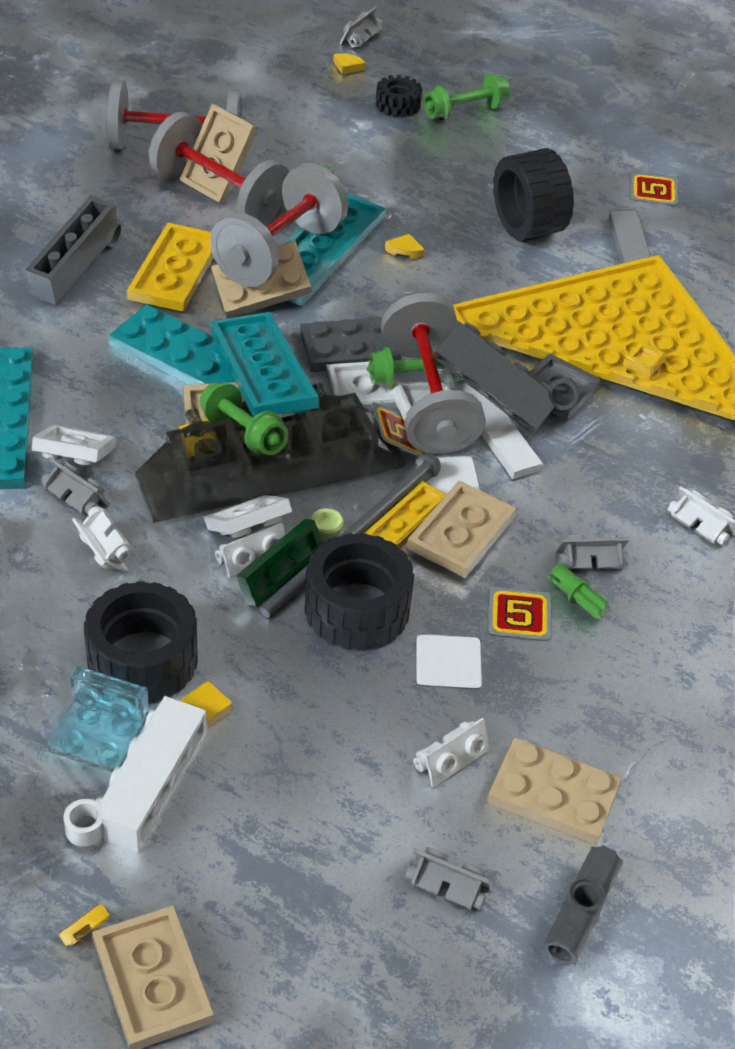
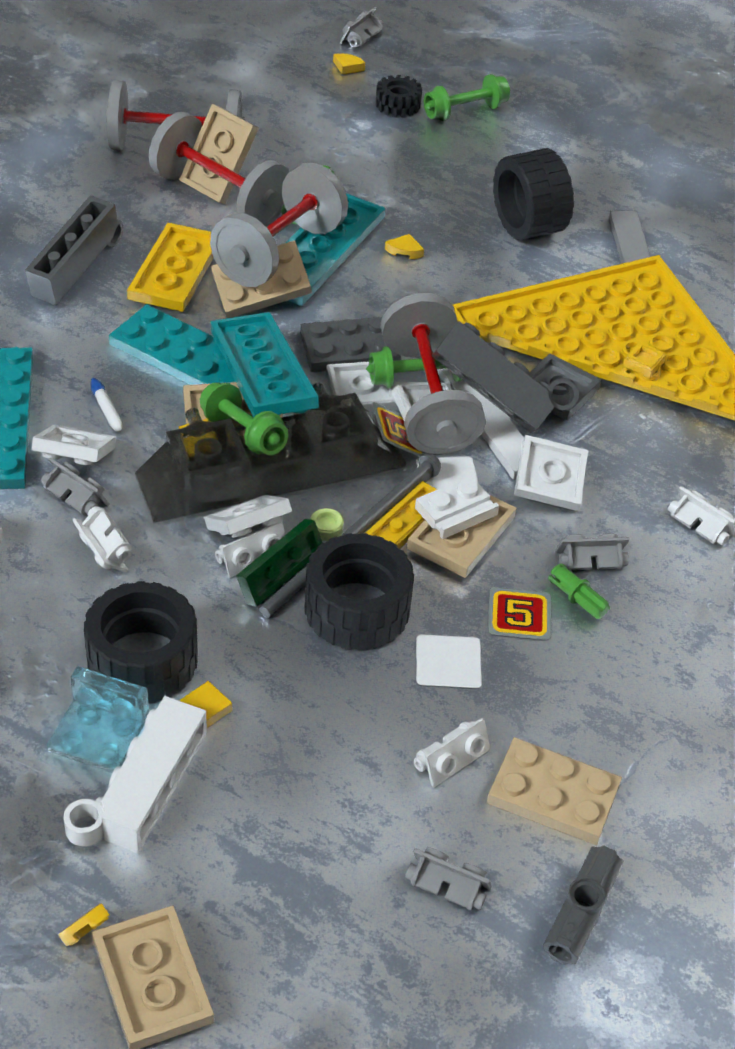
sticker [630,172,678,205] -> none
none -> white piece [90,378,122,432]
none -> white plate [415,475,499,539]
none -> white plate [514,435,588,511]

